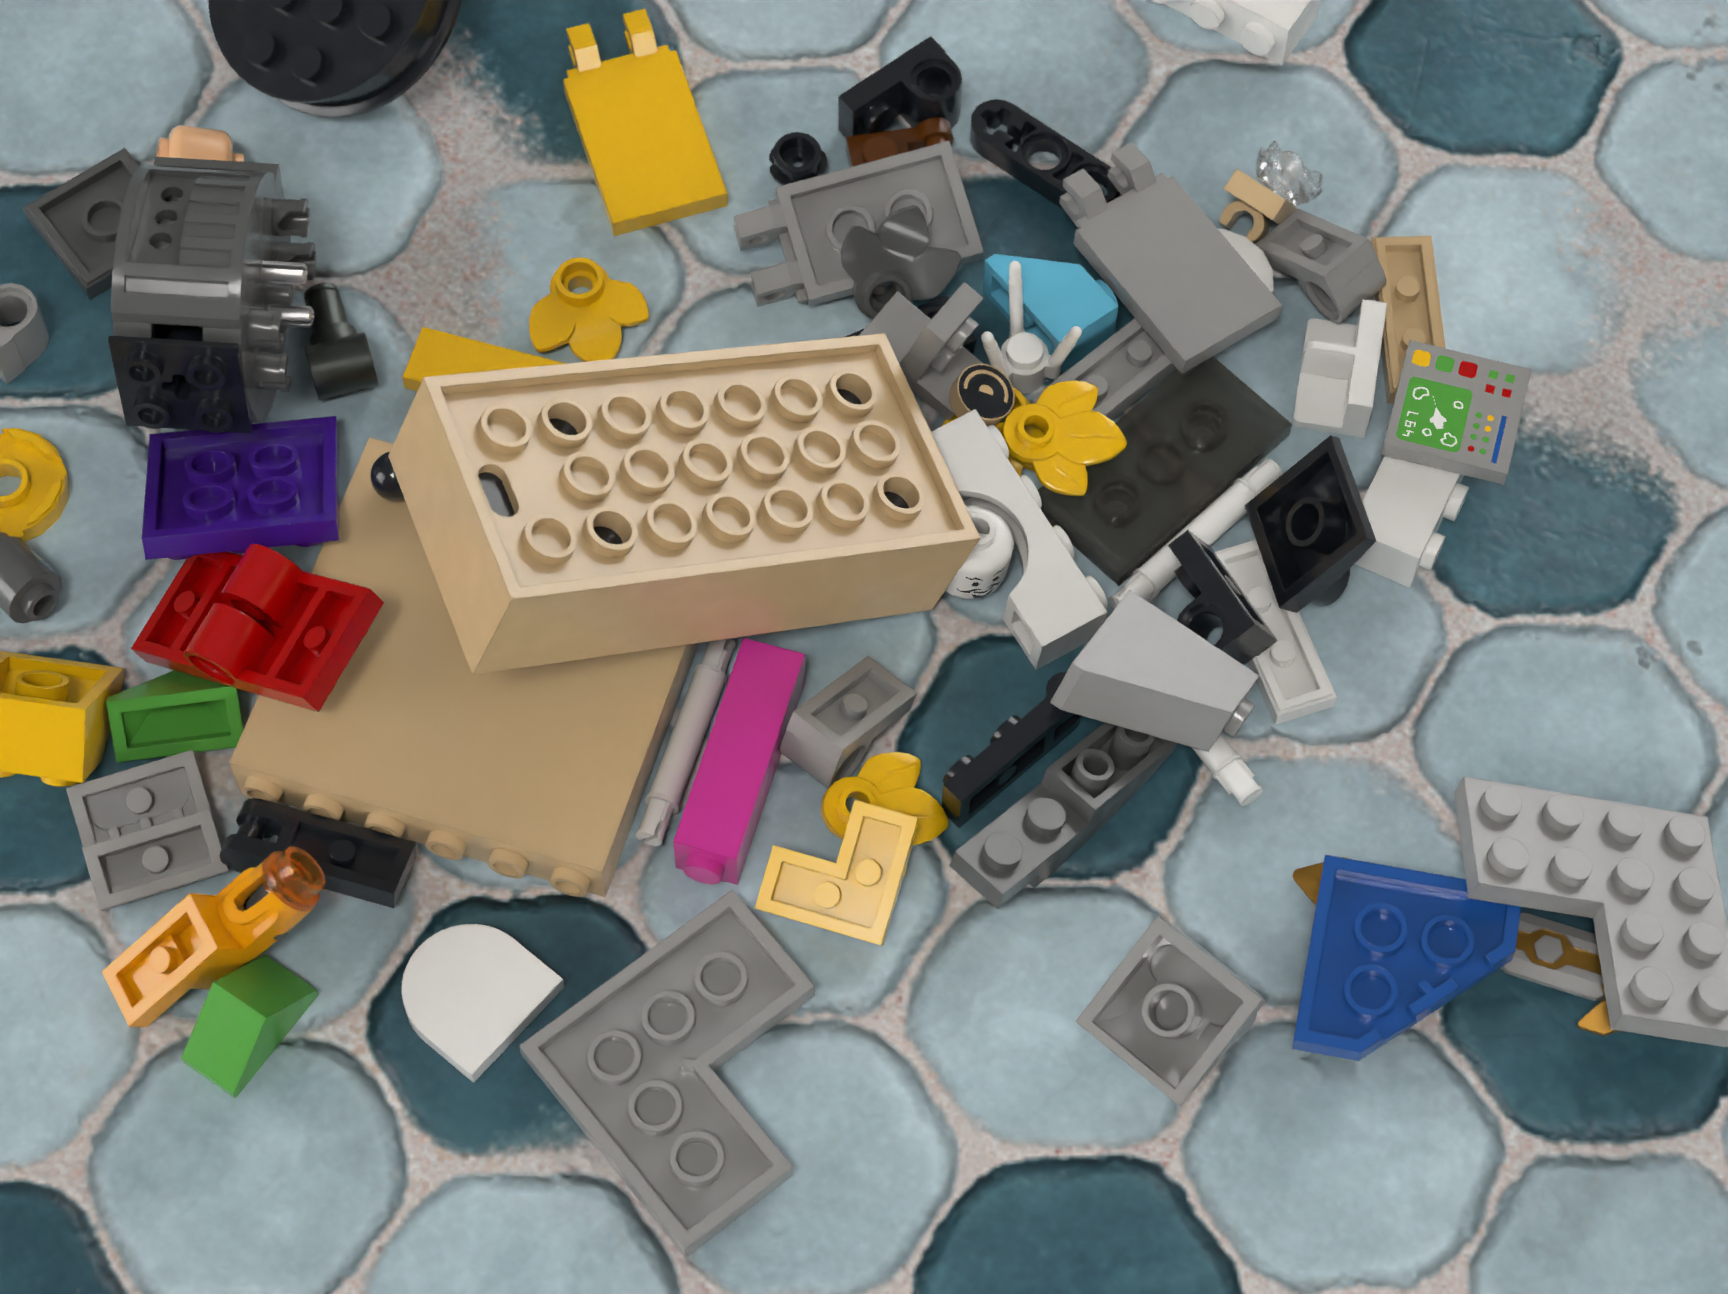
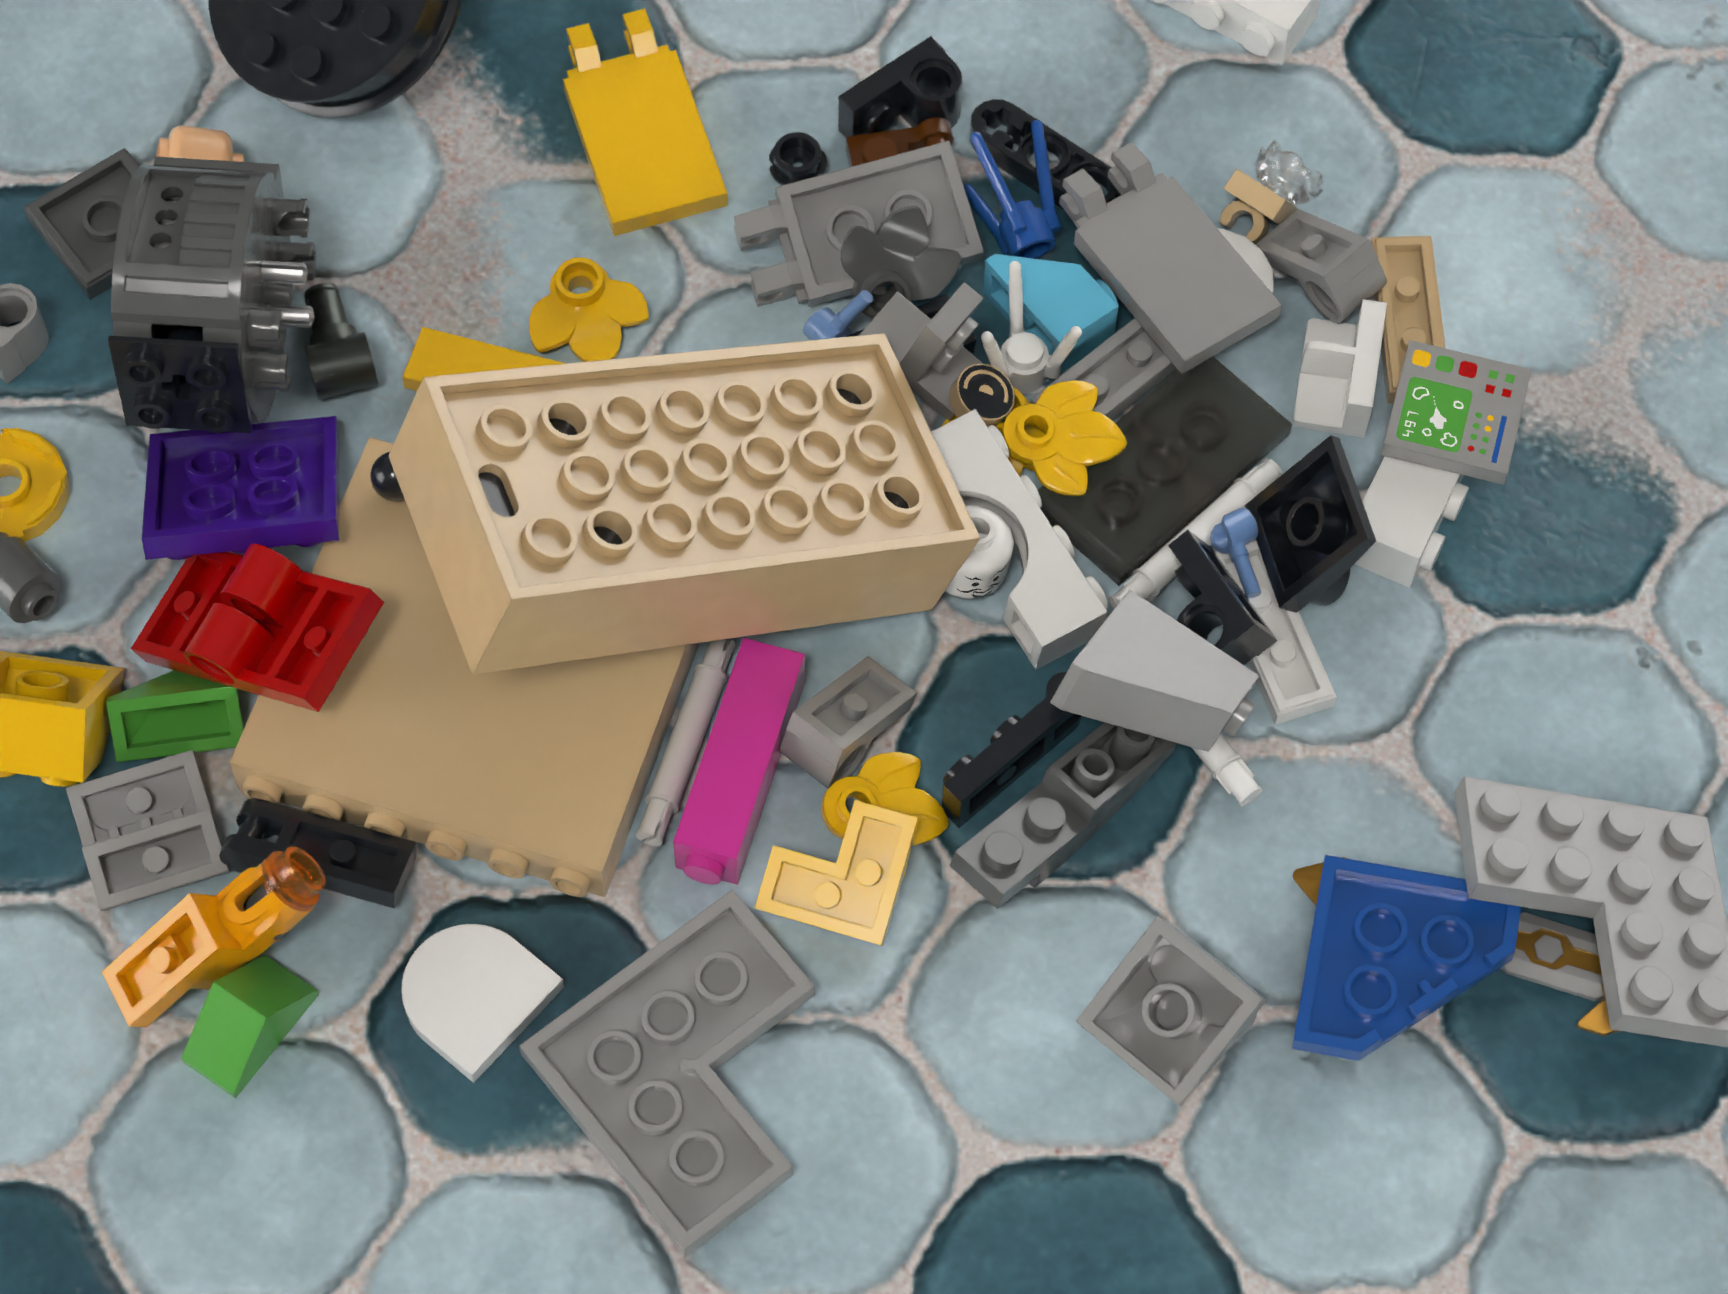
none -> medium blue hand [803,290,873,340]
none -> blue plant [964,120,1063,259]
none -> medium blue hand [1210,508,1261,599]

